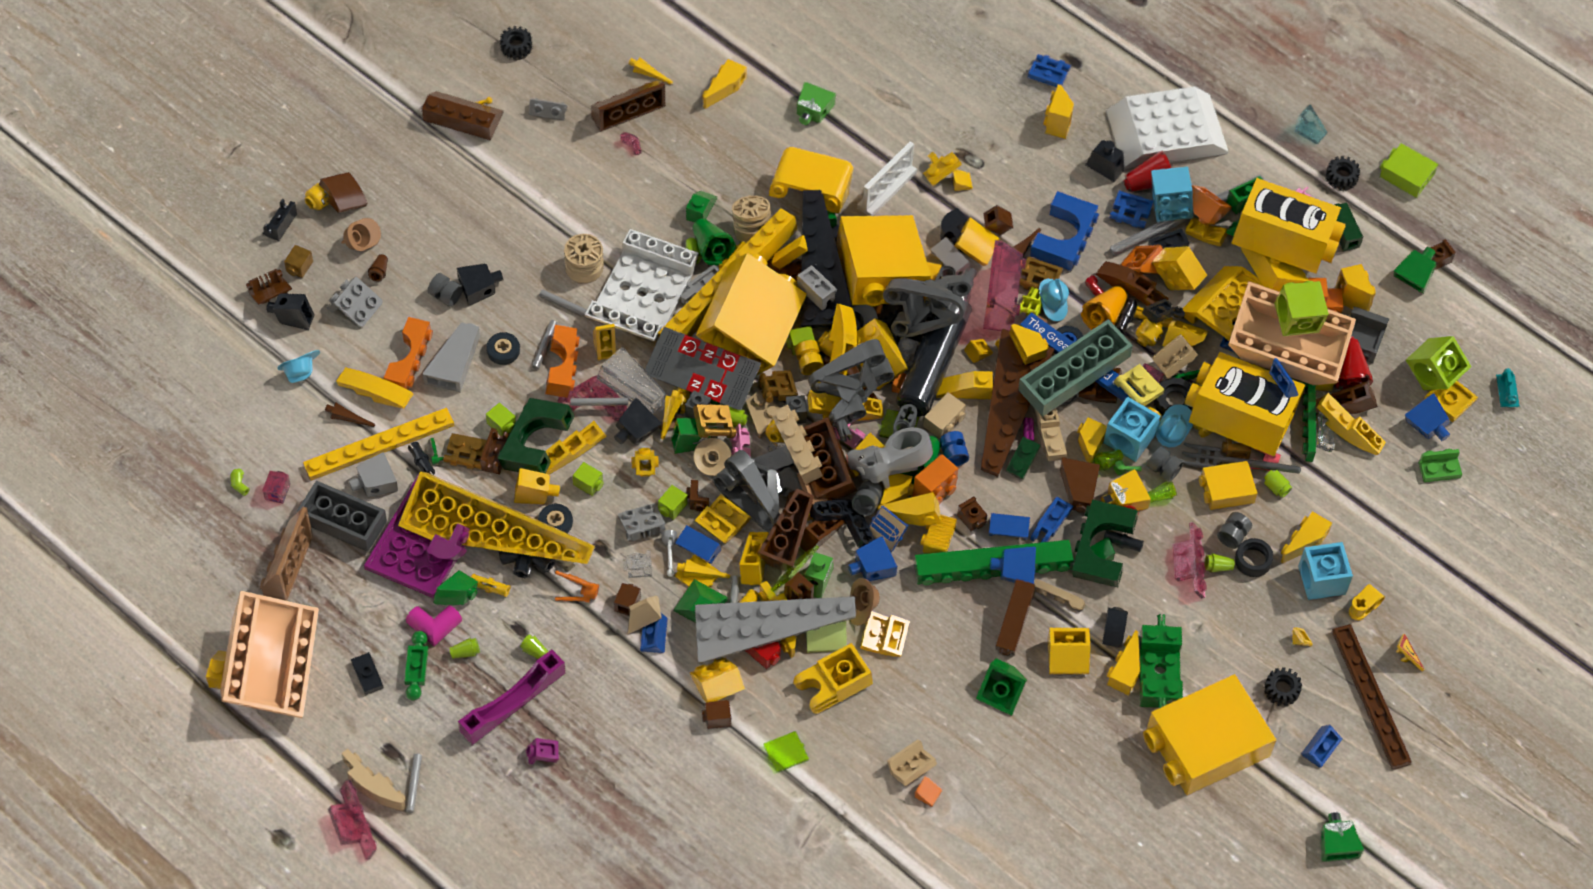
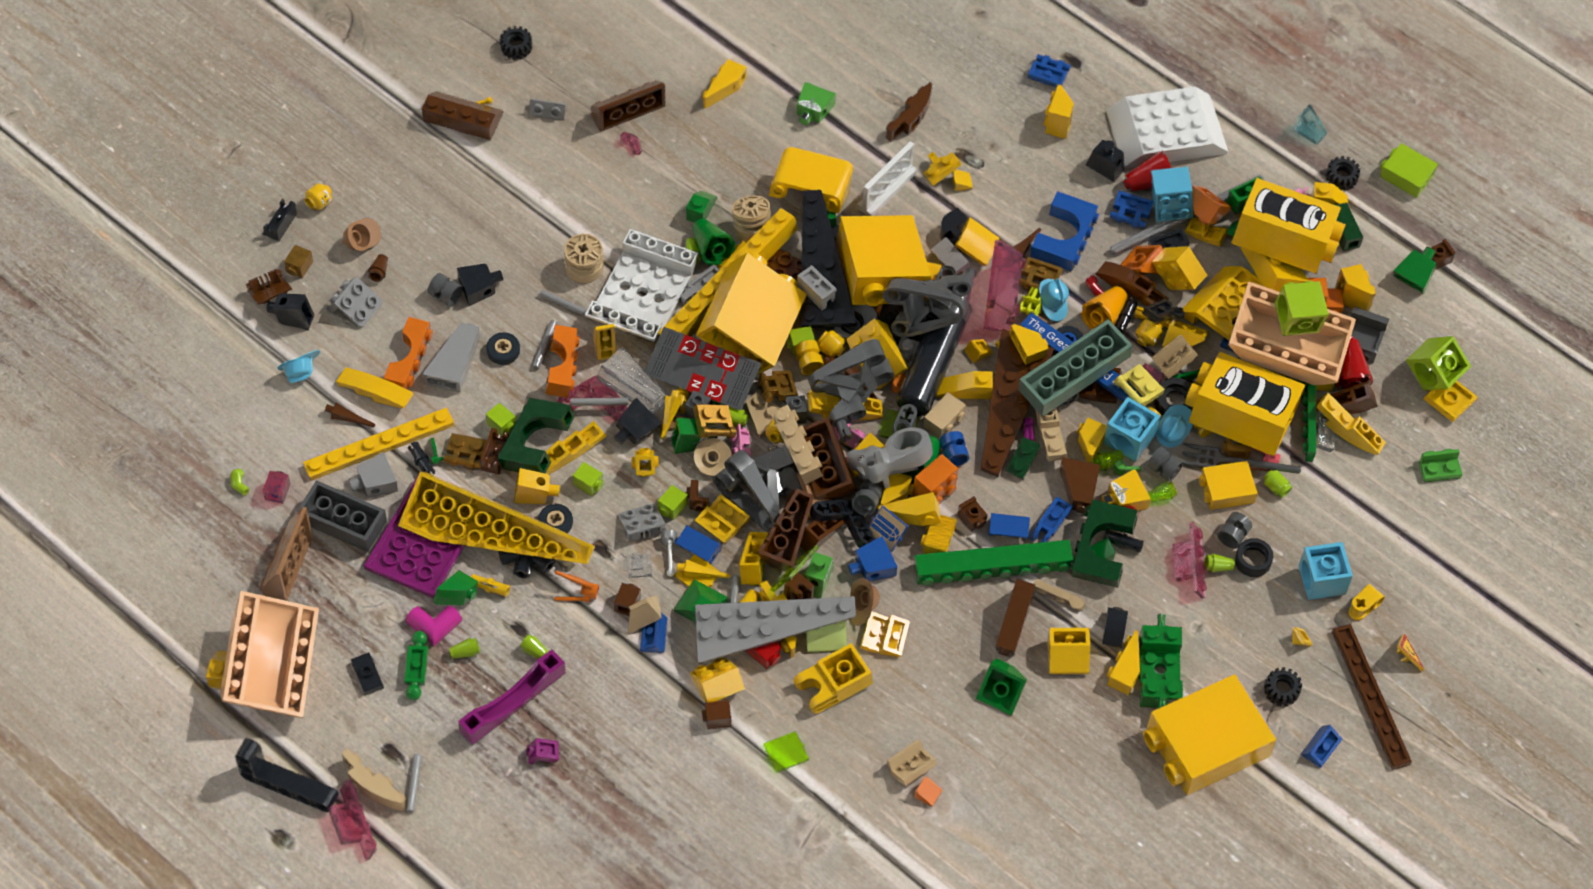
reddish brown slope [319,172,367,213] -> none
magenta brick [426,524,470,561] -> none
yellow piece [628,57,673,85] -> none
yellow slope [772,235,808,269] -> none
yellow slope [829,304,857,376] -> none
reddish brown brick [983,205,1014,236] -> none
blue torso [990,547,1036,584] -> none
blue slope [1269,358,1298,398] -> none
yellow slope [1280,511,1332,563] -> none
green torso [1321,812,1364,862] -> none
blue torso [1405,393,1450,442] -> none
teal hinge [1496,368,1520,407] -> none
none -> black beam [235,738,339,812]
none -> reddish brown slope [886,82,932,142]
none -> yellow slope [1311,182,1348,205]

